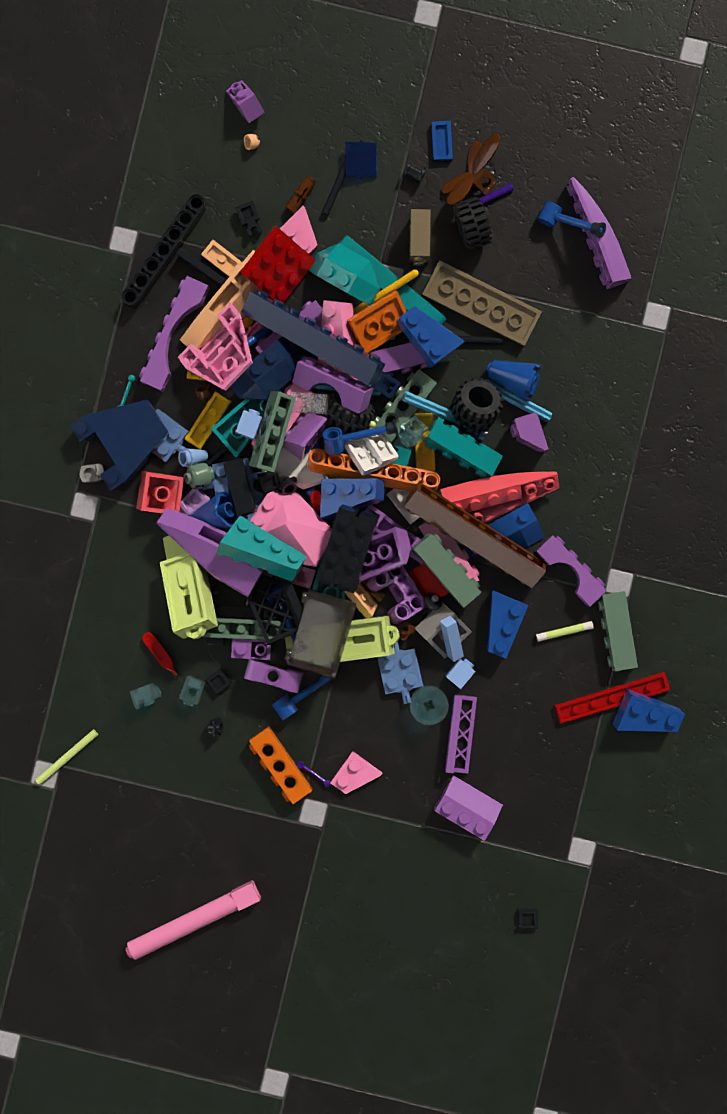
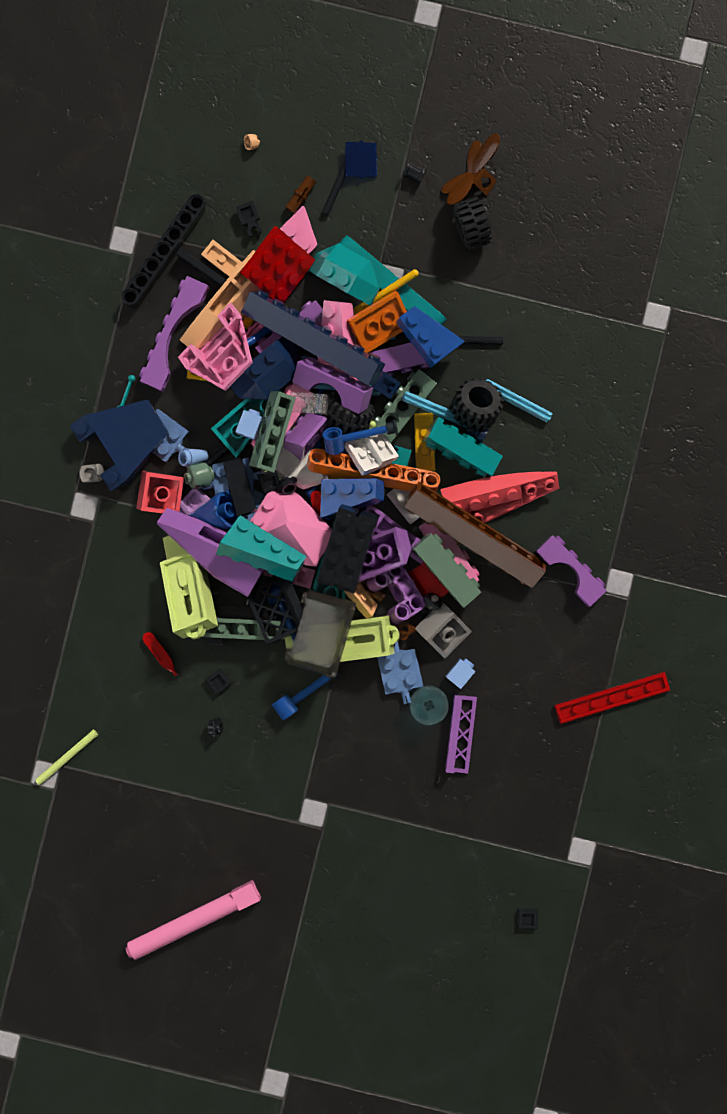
clear light blue brick [130,683,161,710] -> none
clear light blue brick [179,676,207,707] -> none
yellow tile [184,391,232,450] -> none
reddish brown hinge [195,385,211,401] -> none
medium lavender slope [226,80,265,123] -> none
medium lavender slope [231,638,271,660] -> none
medium lavender beam [244,659,304,693] -> none
orange brick [249,726,312,804] -> none
dark purple hinge [297,761,331,787] -> none
bright pink wing [330,751,383,794] -> none
clear light blue brick [398,416,428,448] -> none
dark tan window [409,209,431,266] -> none
dark tan plate [422,260,542,347] -> none
blue tile [431,121,453,162] -> none
medium lavender slope [434,775,503,841] -> none
light blue piece [440,616,464,662] -> none
blue wedge [461,503,544,558] -> none
dark purple bar [479,183,514,205] -> none
blue cone [486,360,542,401] -> none
blue wedge [487,590,528,659] -> none
medium lavender slope [509,412,548,453] -> none
yellowish green bar [536,621,594,642] -> none
blue piece [537,201,606,238] -> none
medium lavender wedge [567,177,631,289] -> none
sand green brick [598,591,638,671] -> none
blue wedge [612,689,685,732] -> none

